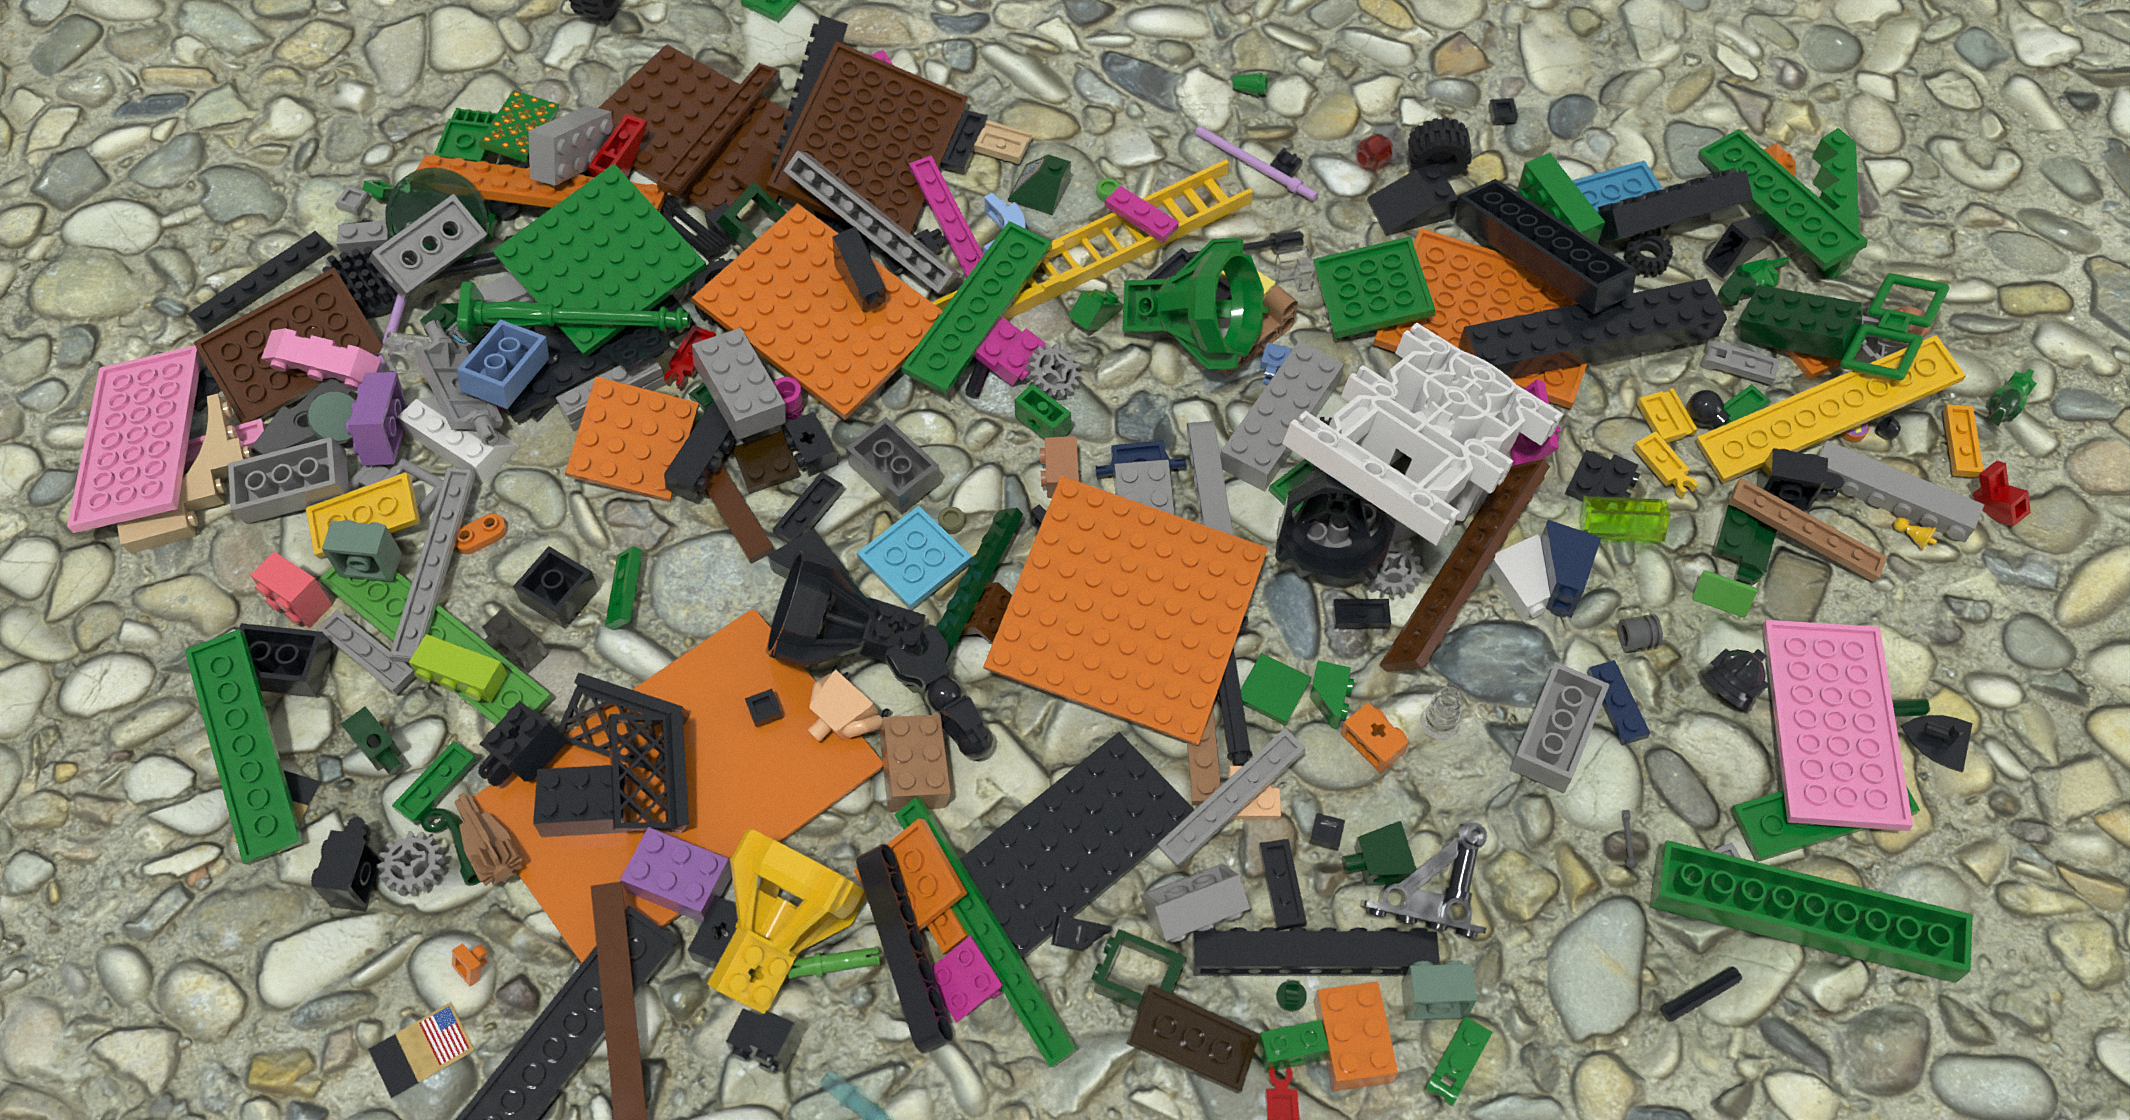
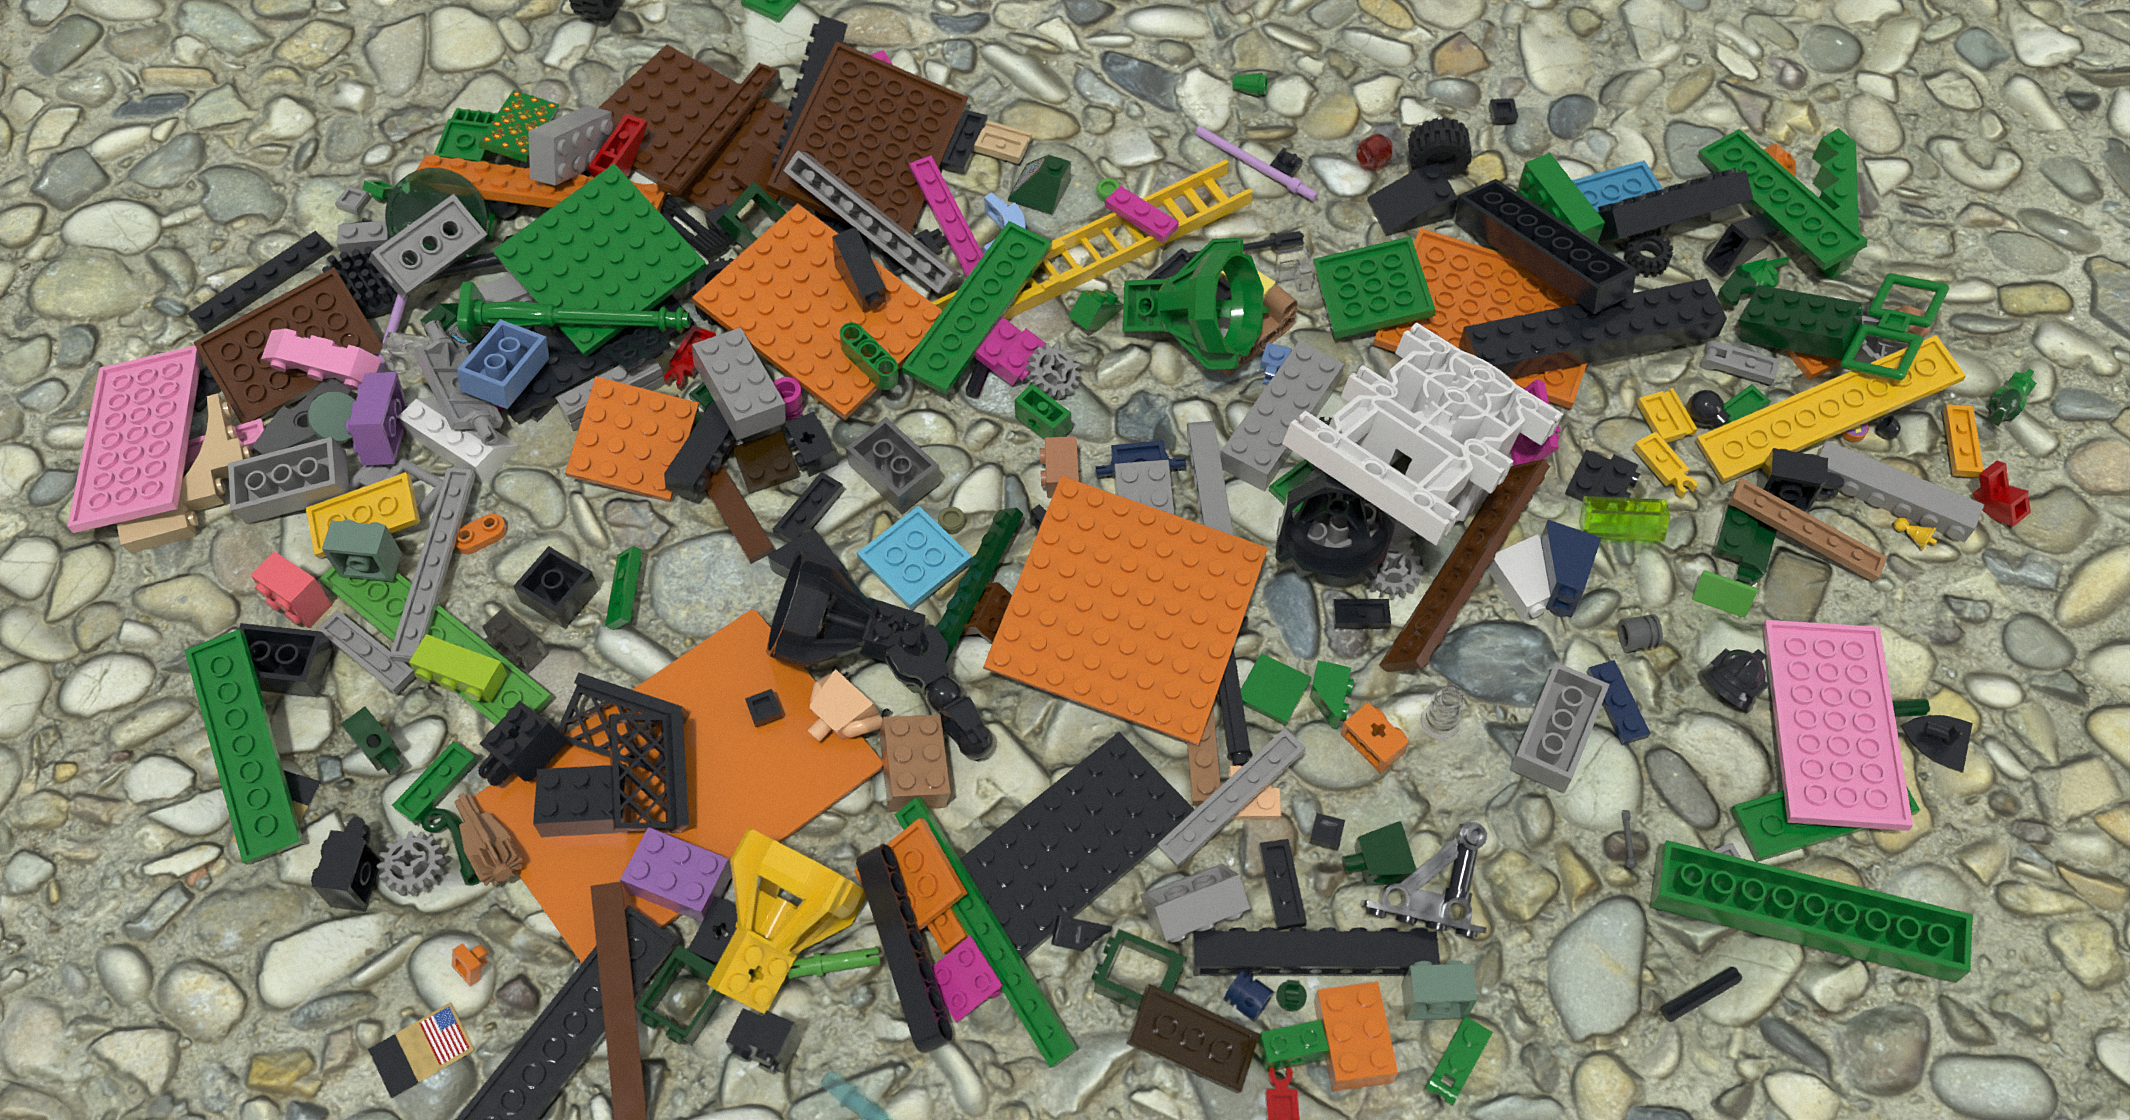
none -> dark green window [636,945,726,1046]
none -> green beam [839,322,898,390]
none -> dark blue piece [1223,970,1275,1022]

